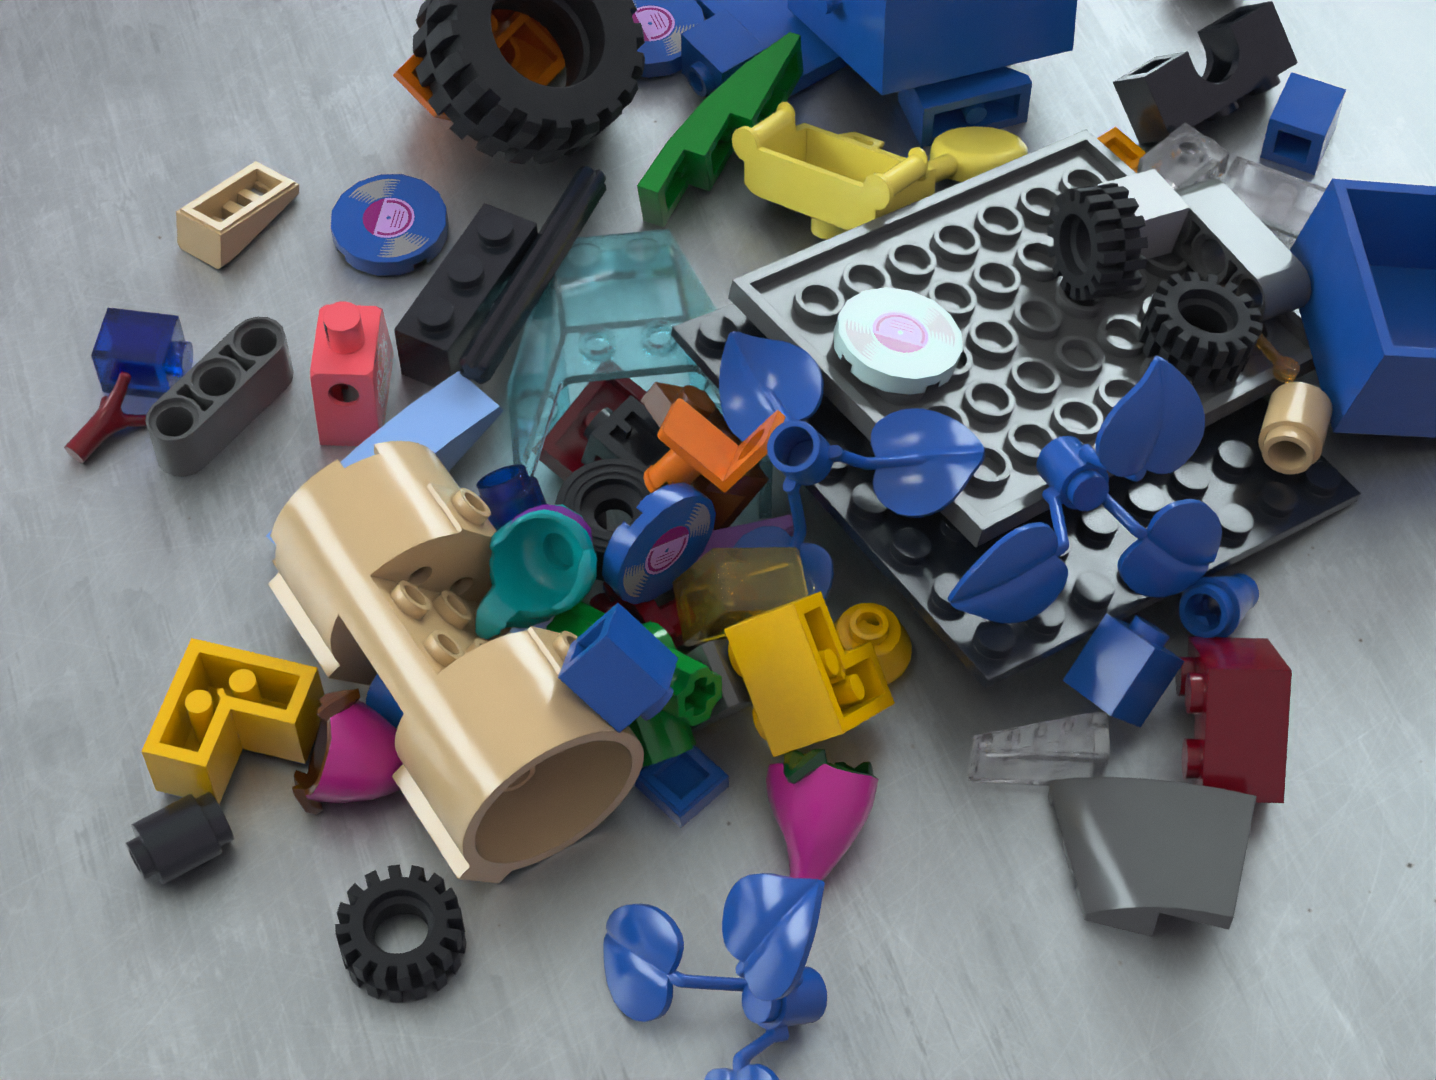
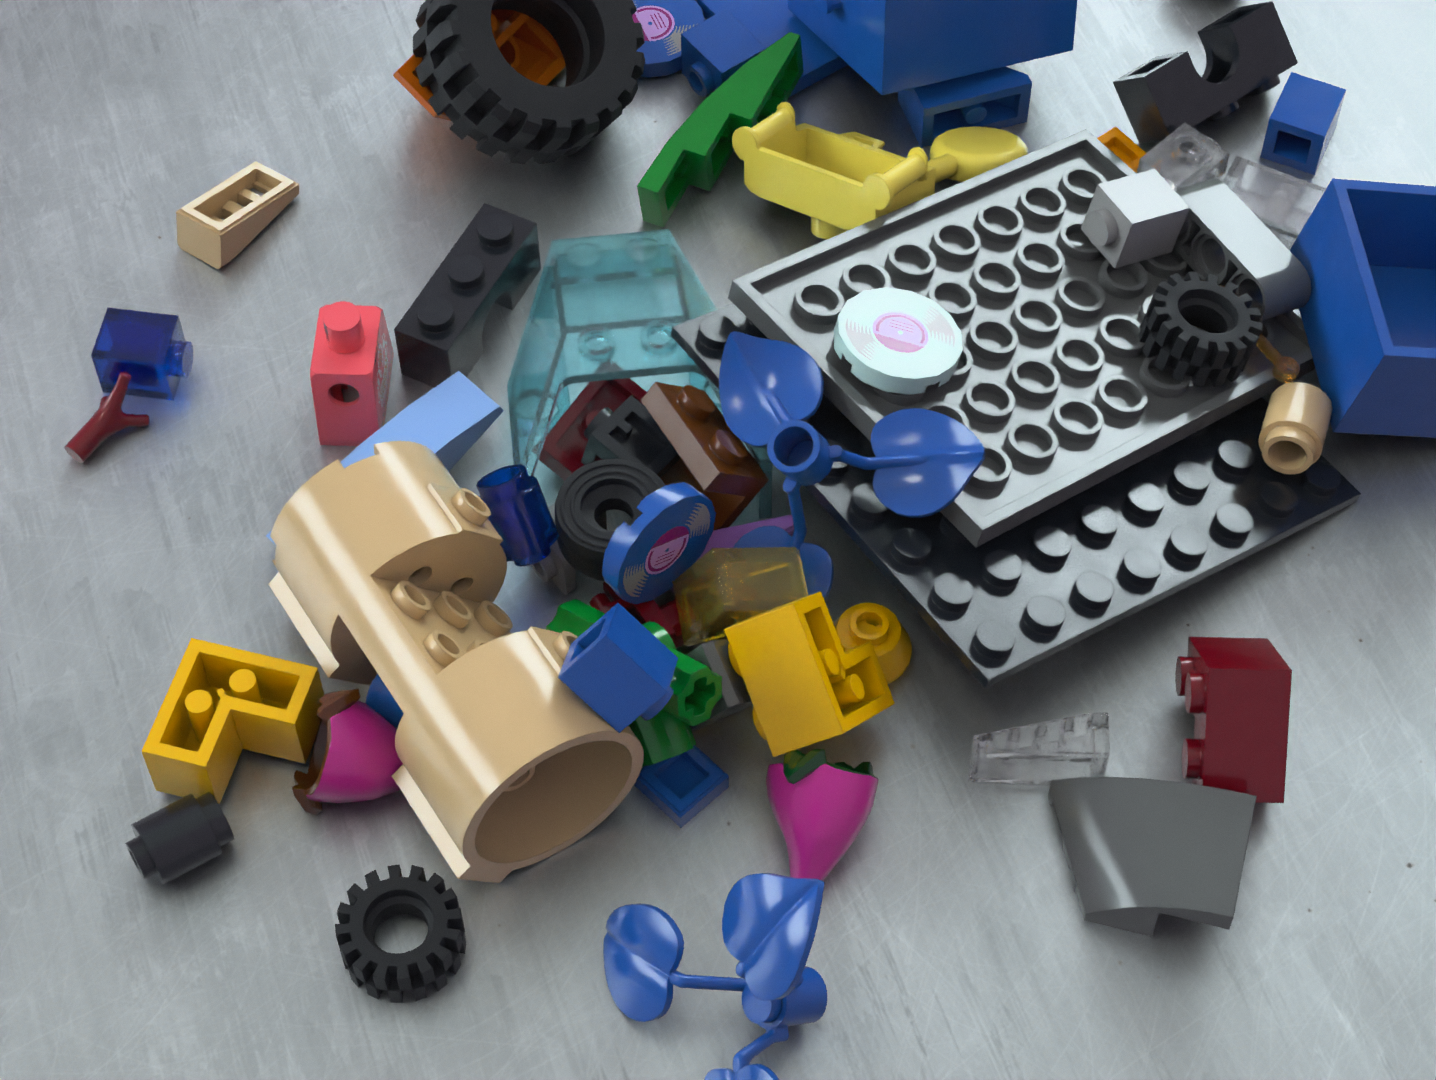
dark grey beam [145,317,294,477] -> none
blue tile [331,174,448,276] -> none
black axle [459,166,607,384] -> none
teal hair [475,504,597,639] -> none
orange bracket [643,398,786,493] -> none
blue plant [947,356,1222,623] -> none
black tyre [1047,183,1148,301] -> none
blue brick [1063,613,1184,728] -> none
blue cone [1179,573,1259,638] -> none

